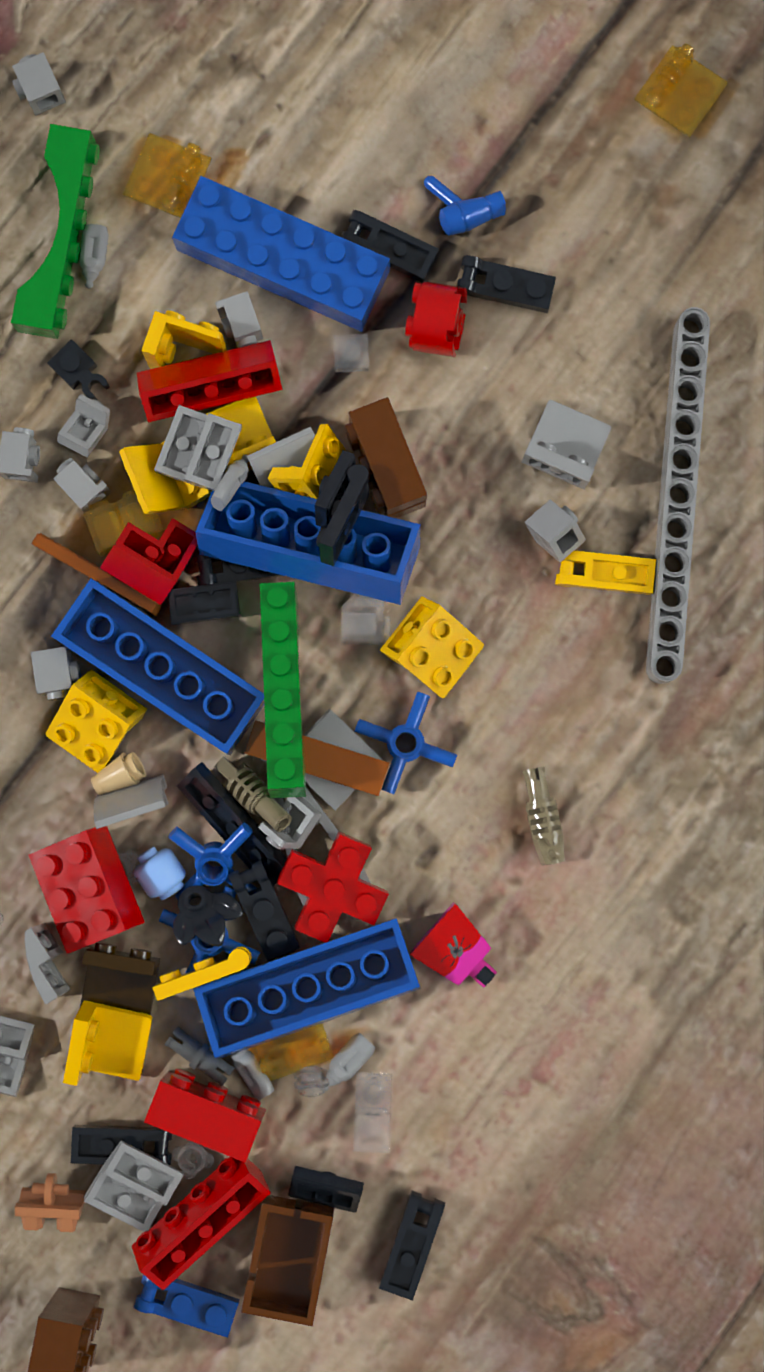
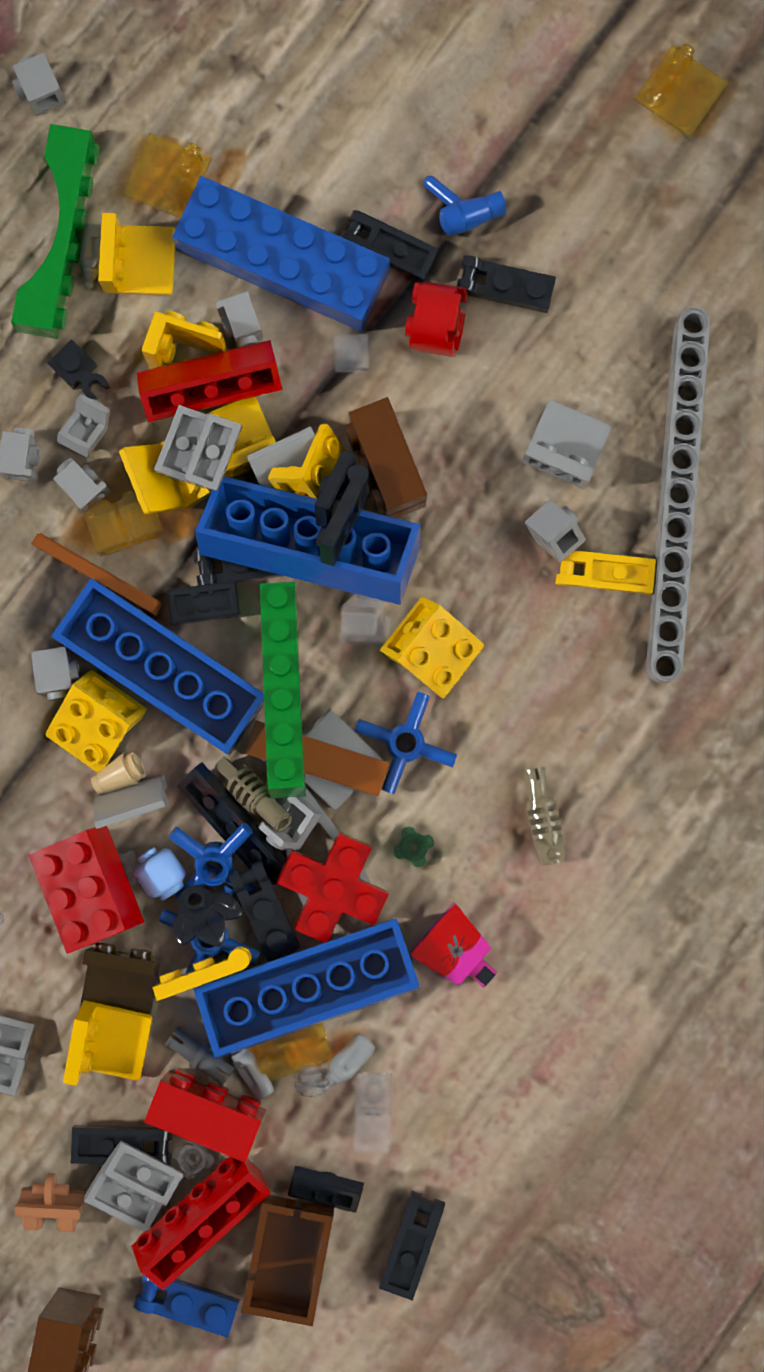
light grey slope [25,923,71,1004] -> none
red brick [100,518,198,605] -> none
light grey piece [211,454,249,511] -> none
none -> yellow bracket [98,213,175,296]
none -> clear green plate [393,827,434,867]

